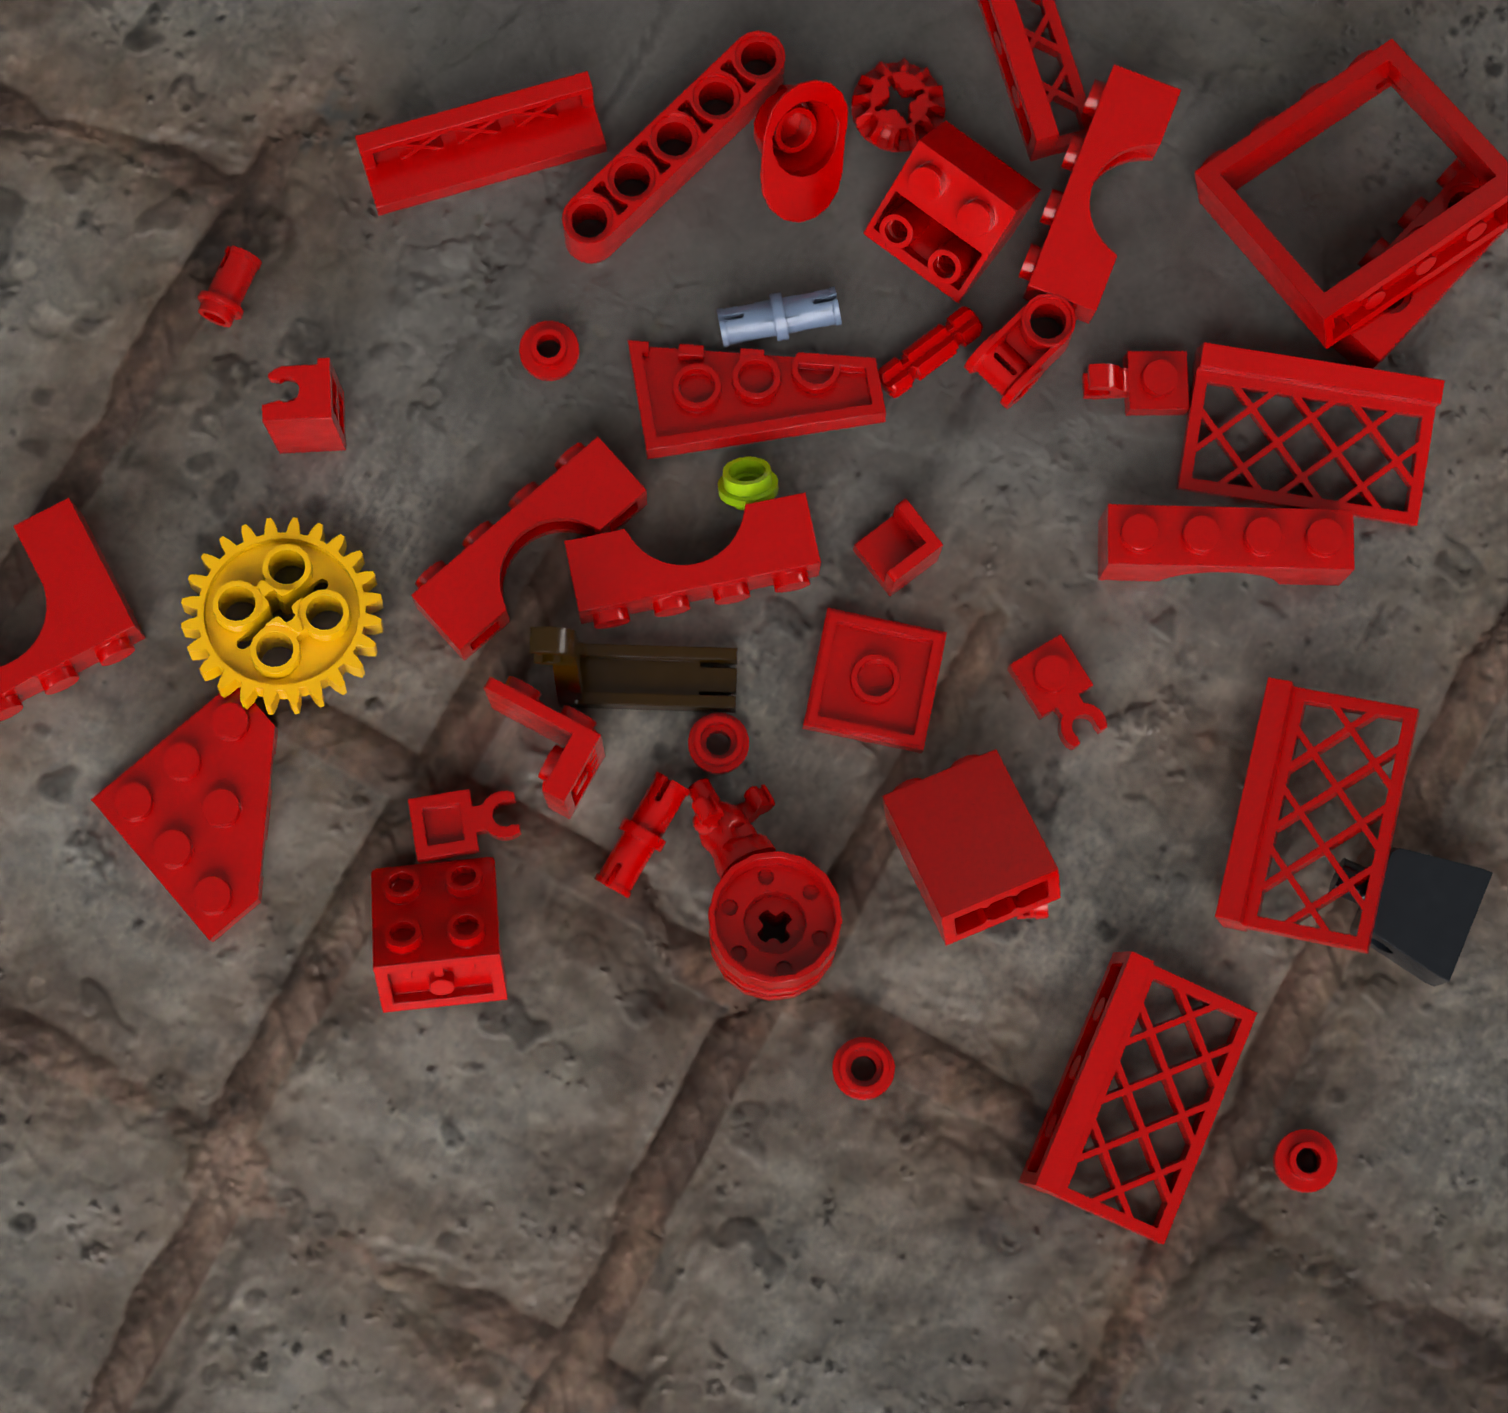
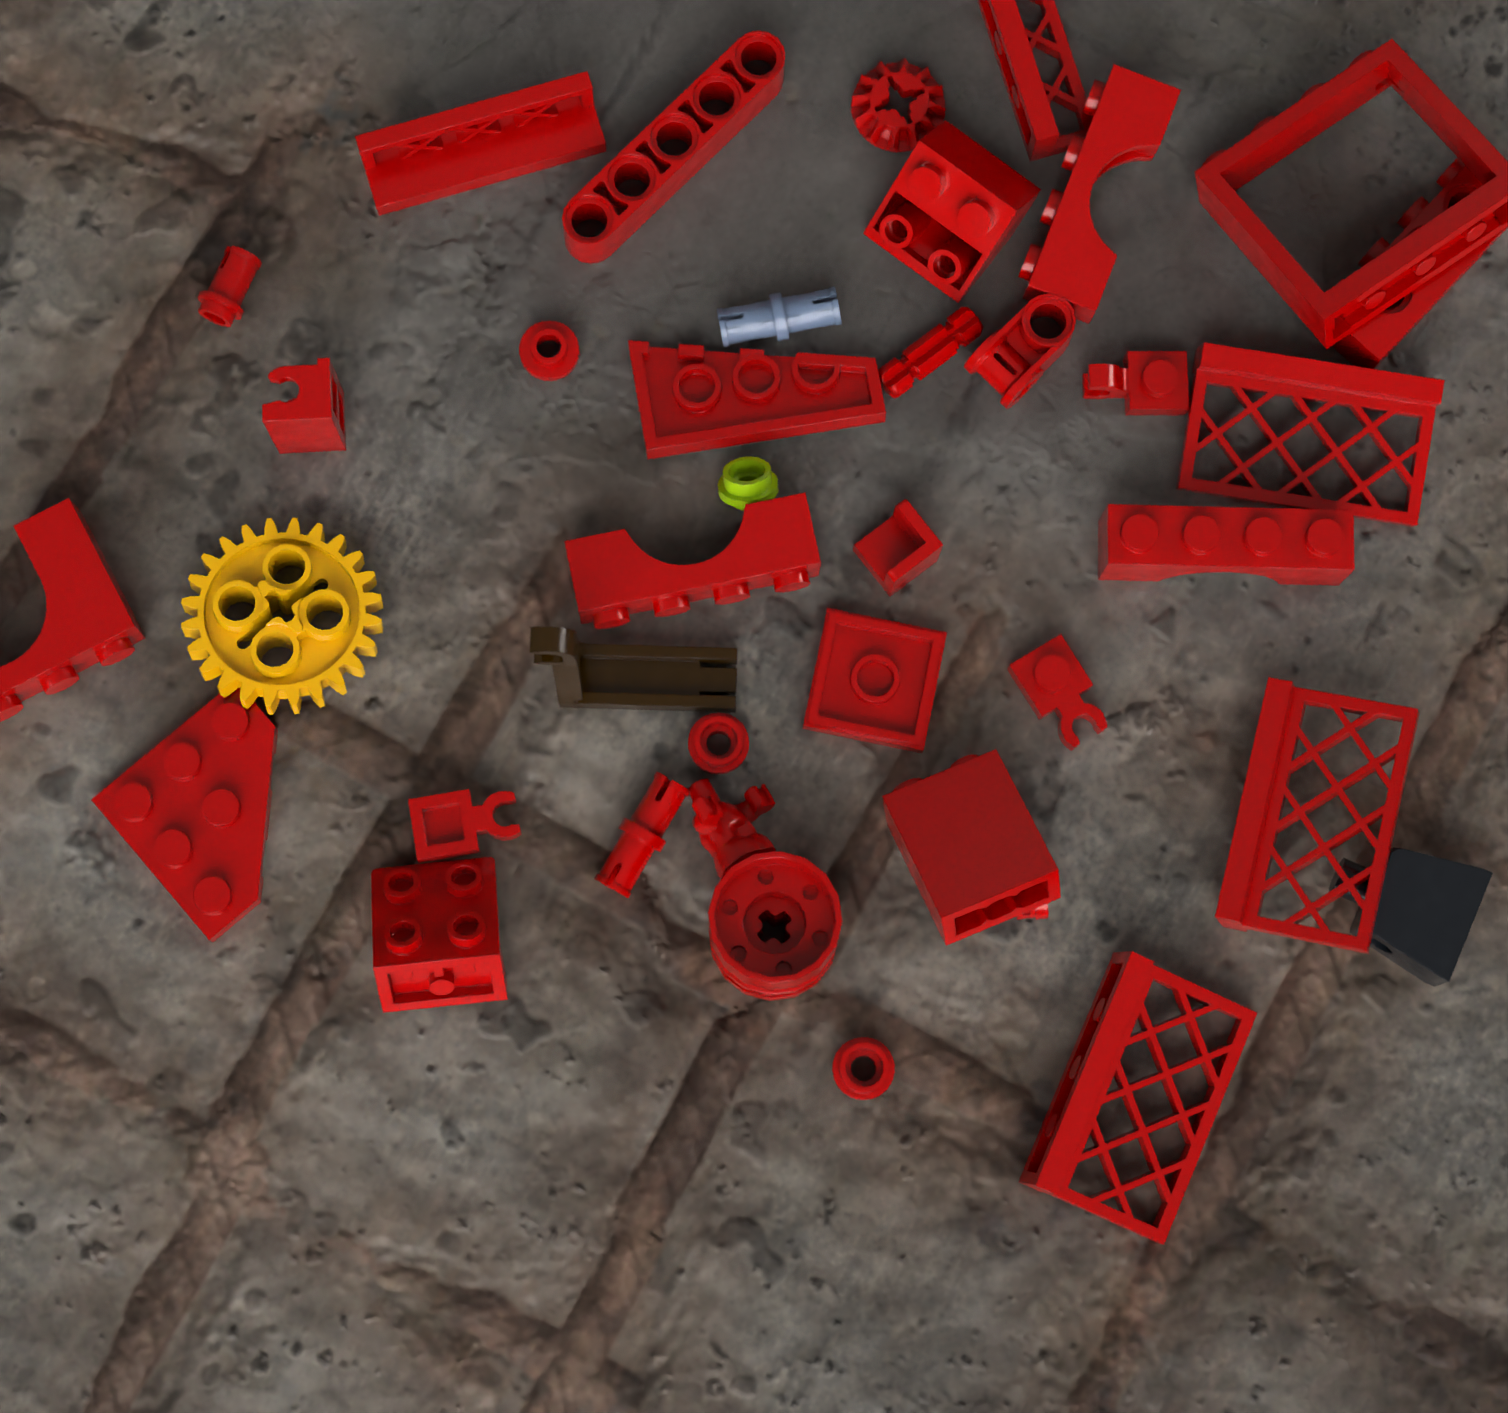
red arch [411,436,648,661] -> none
red bracket [484,676,606,819] -> none
red piece [754,79,848,223] -> none
red plate [1273,1129,1338,1193] -> none

